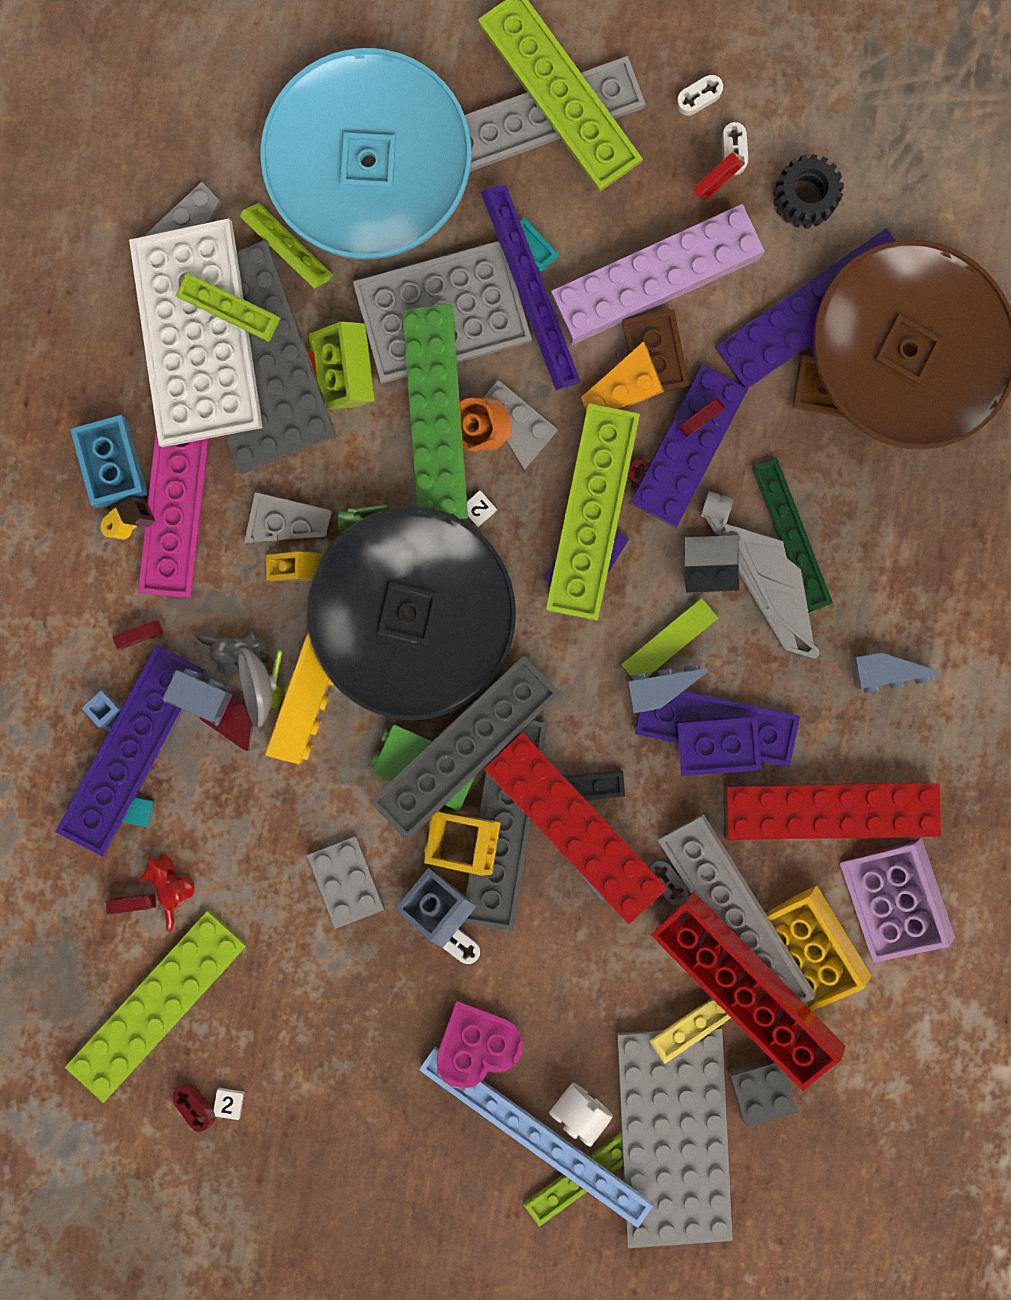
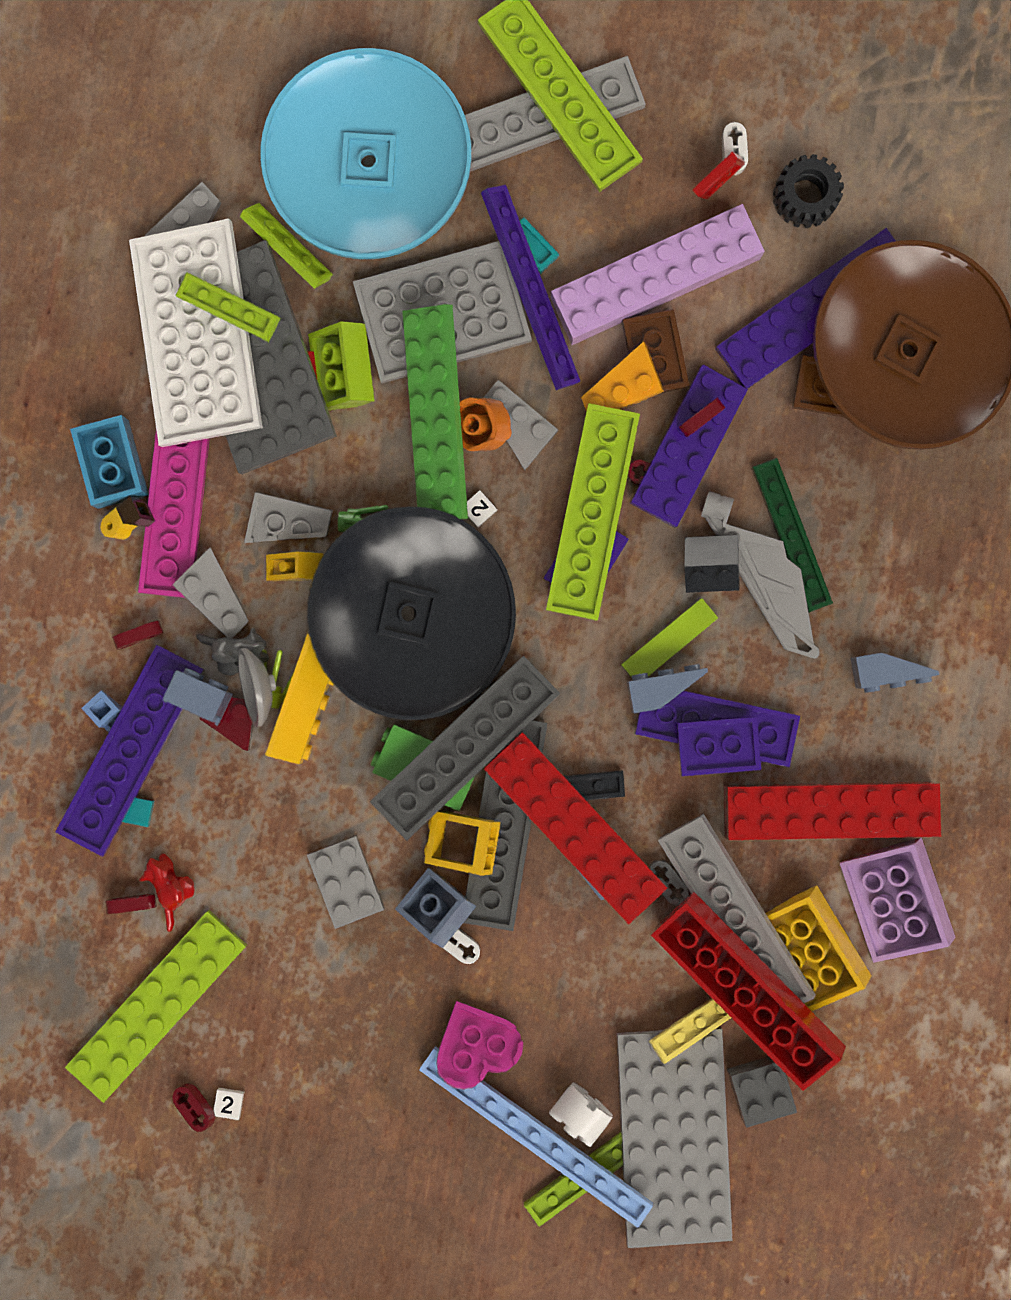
white beam [677,75,723,116] -> none
none -> light grey wing [172,548,248,638]

